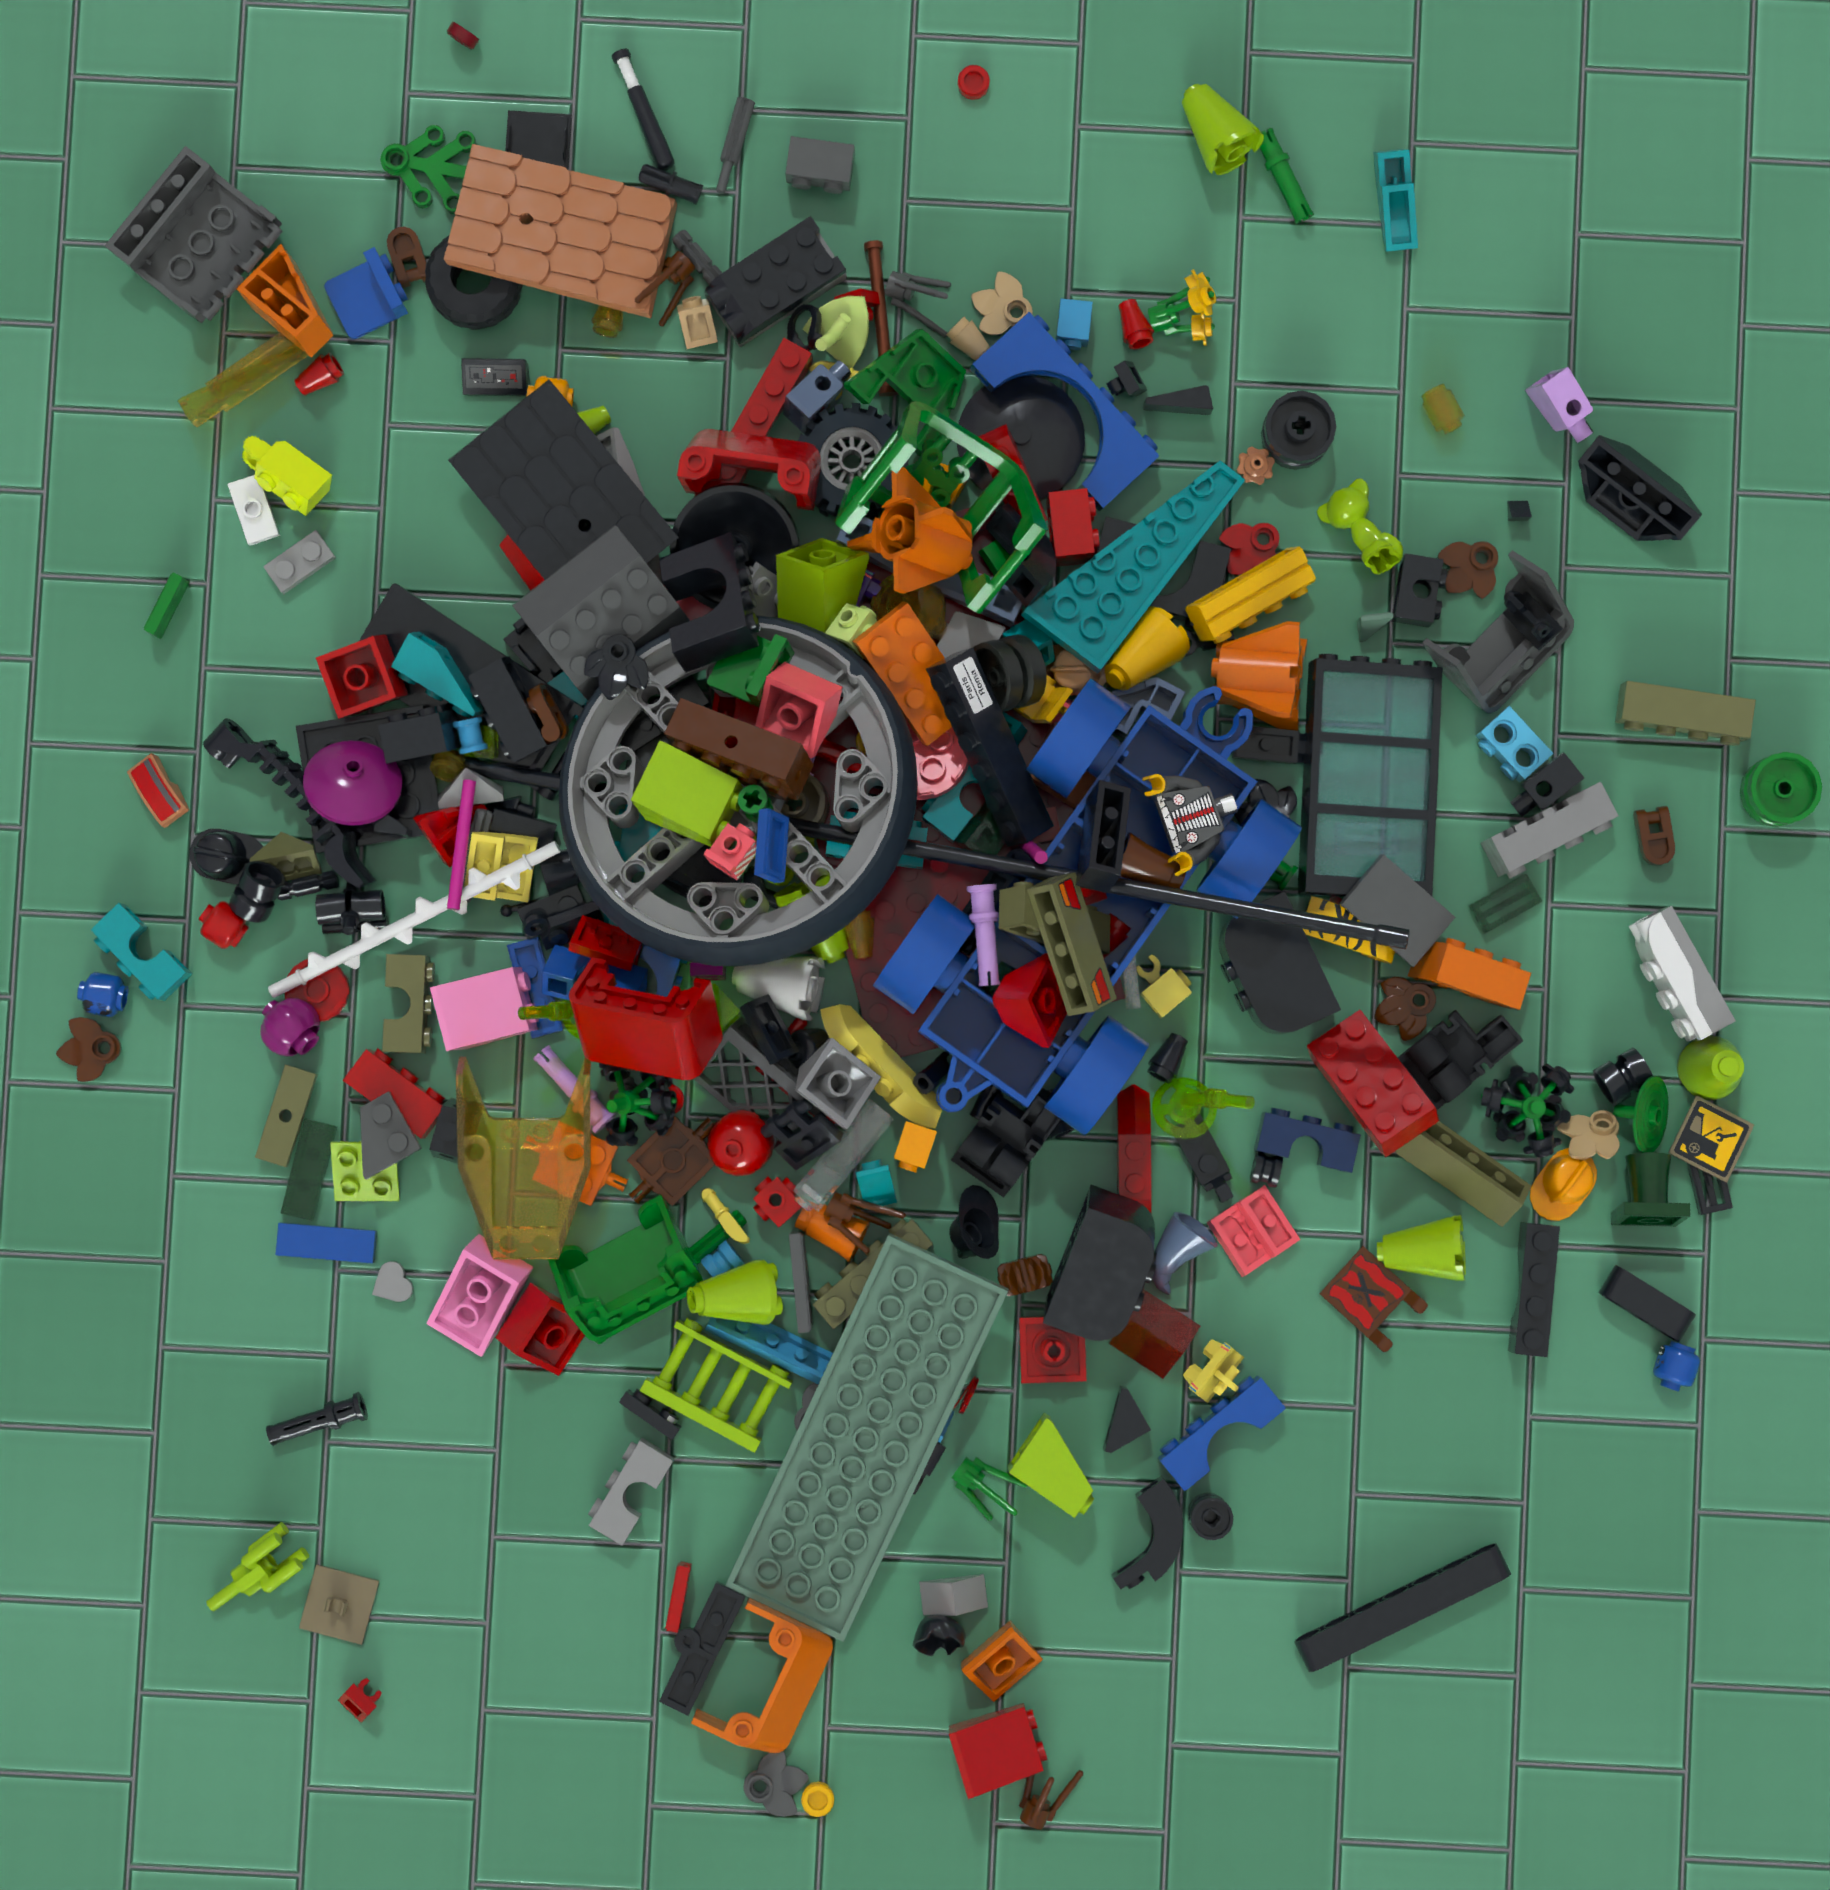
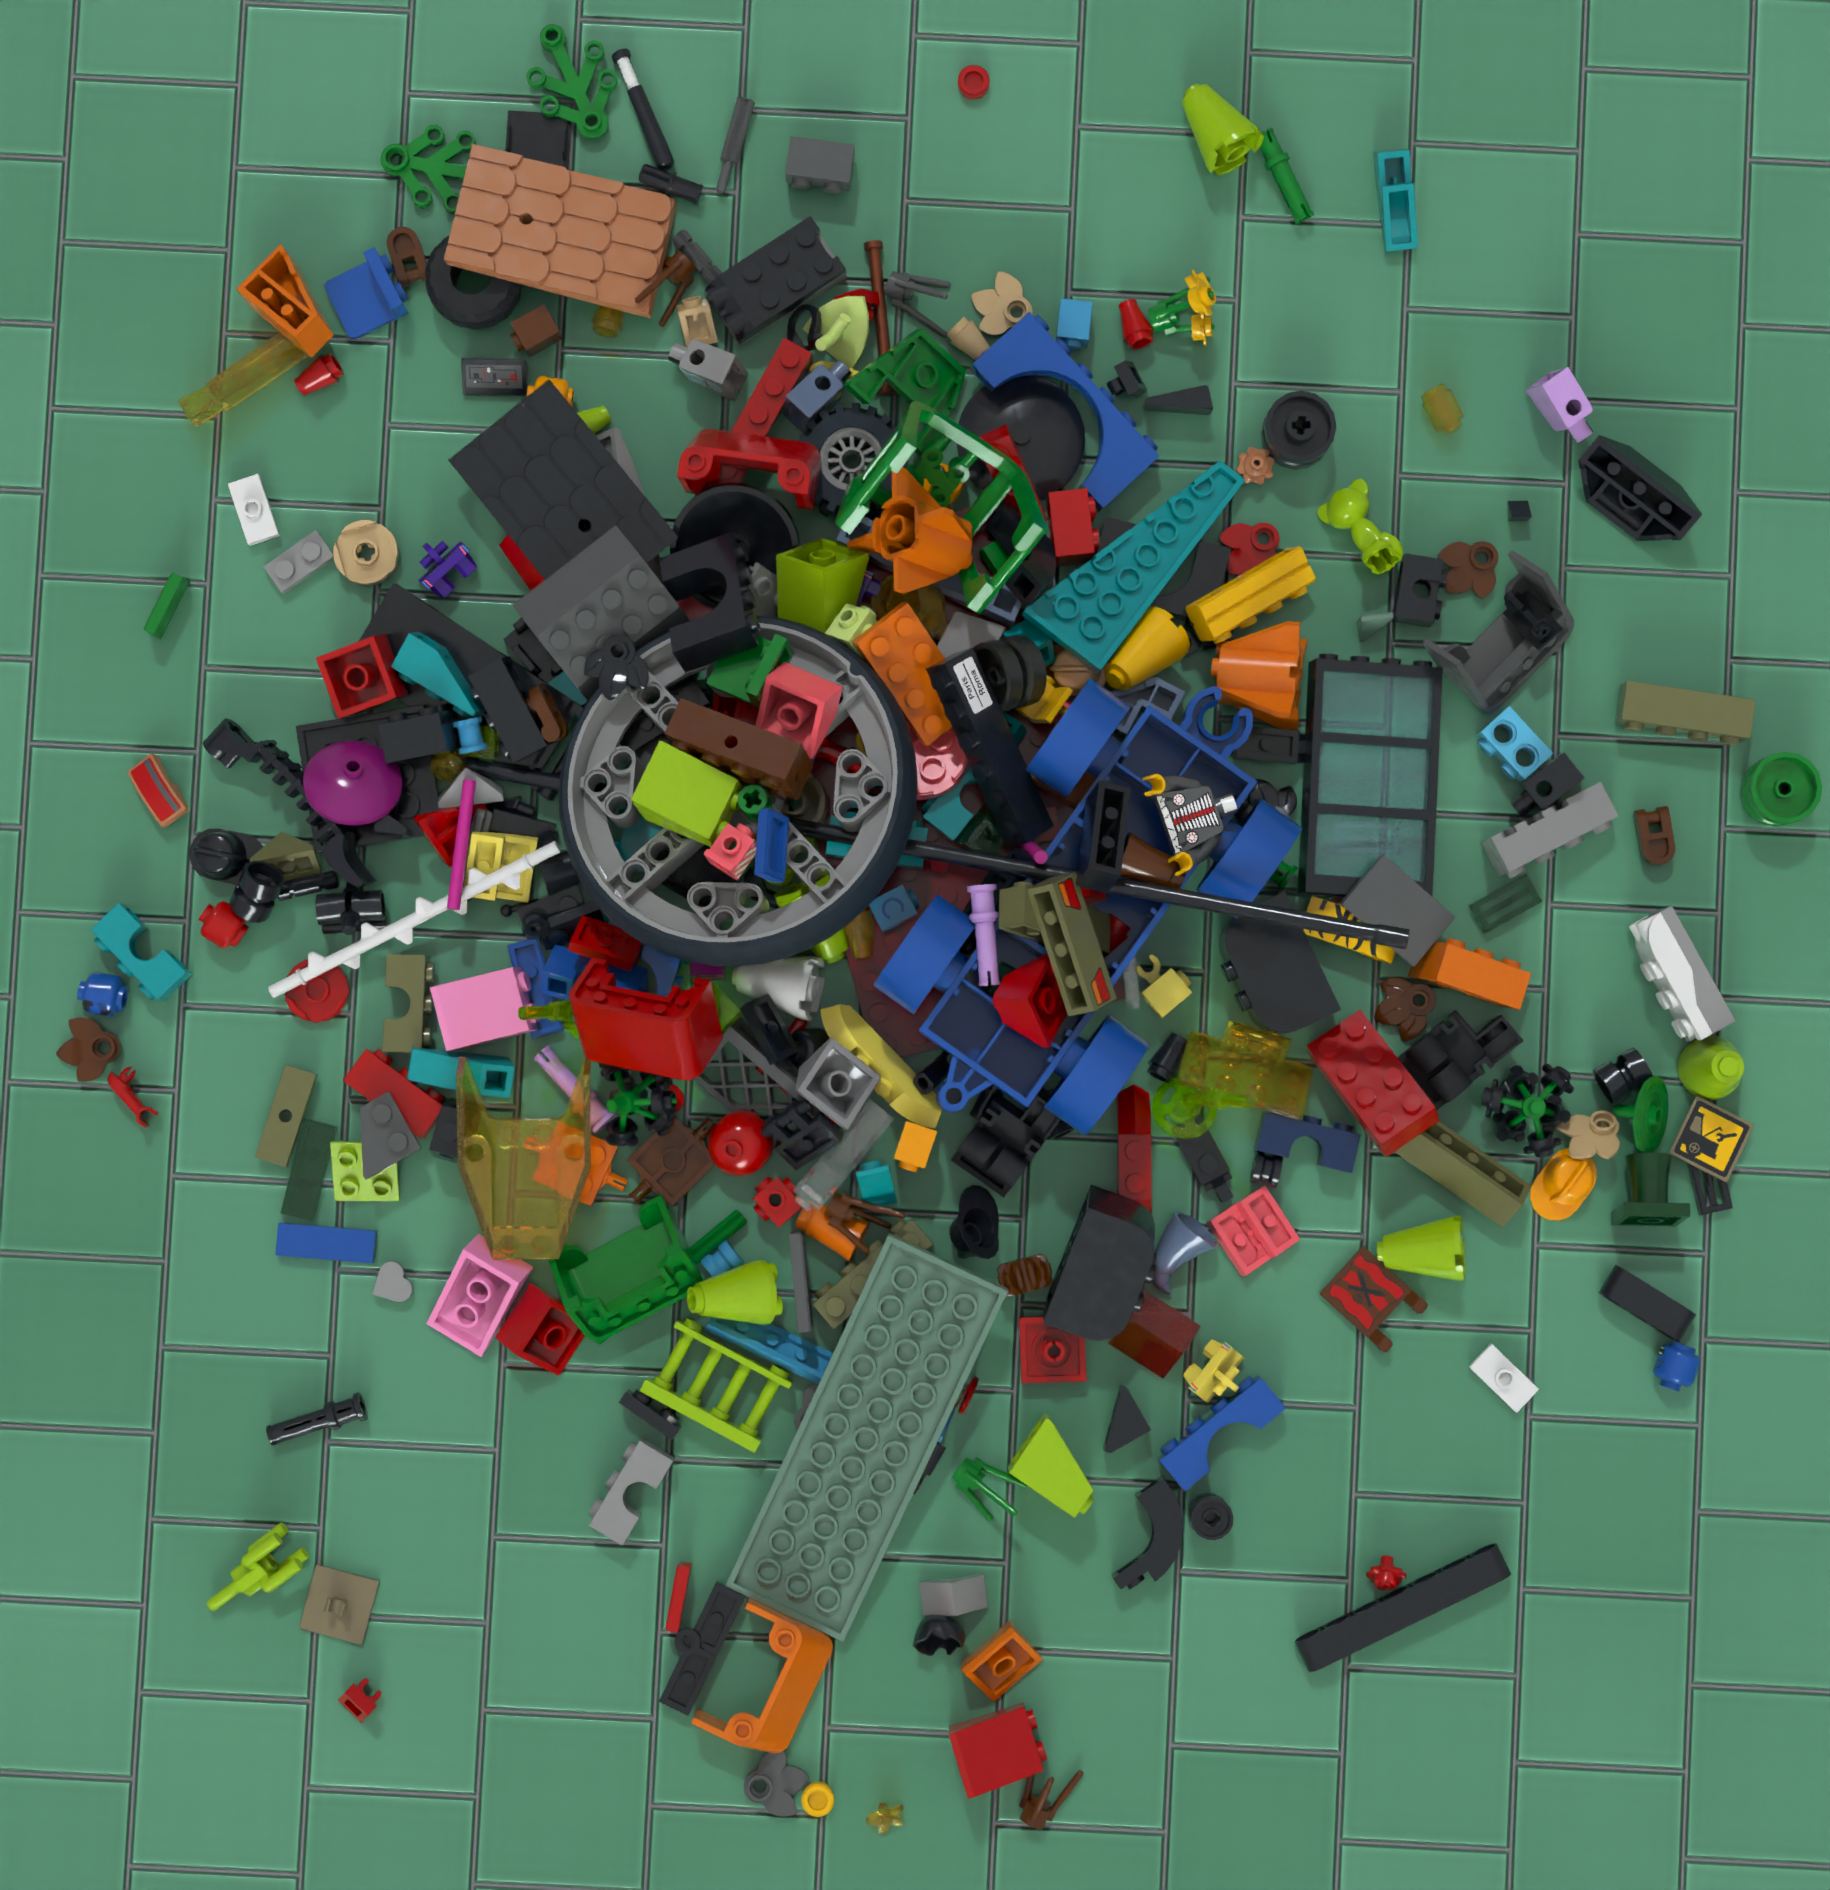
dark grey slope [104,146,283,323] -> none
neon yellow hinge [242,436,332,516] -> none
magenta plant [260,998,320,1056] -> none
dark red tile [447,21,480,50] -> none
light yellow piece [701,1188,750,1244] -> none
black arch [1508,1222,1560,1357] -> none
none -> red piece [107,1067,159,1127]
none -> tan plate [333,520,399,586]
none -> teal slope [407,1047,515,1098]
none -> dark purple hips [418,540,477,598]
none -> reddish brown brick [510,304,563,357]
none -> green plant [526,24,618,139]
none -> light grey torso [668,339,748,402]
none -> clear yellow plant [866,1803,904,1834]
none -> dark azure brick [868,885,920,933]
none -> clear yellow bracket [1177,1020,1313,1120]
none -> red plant [1366,1555,1407,1591]
none -> white plate [1468,1343,1539,1413]

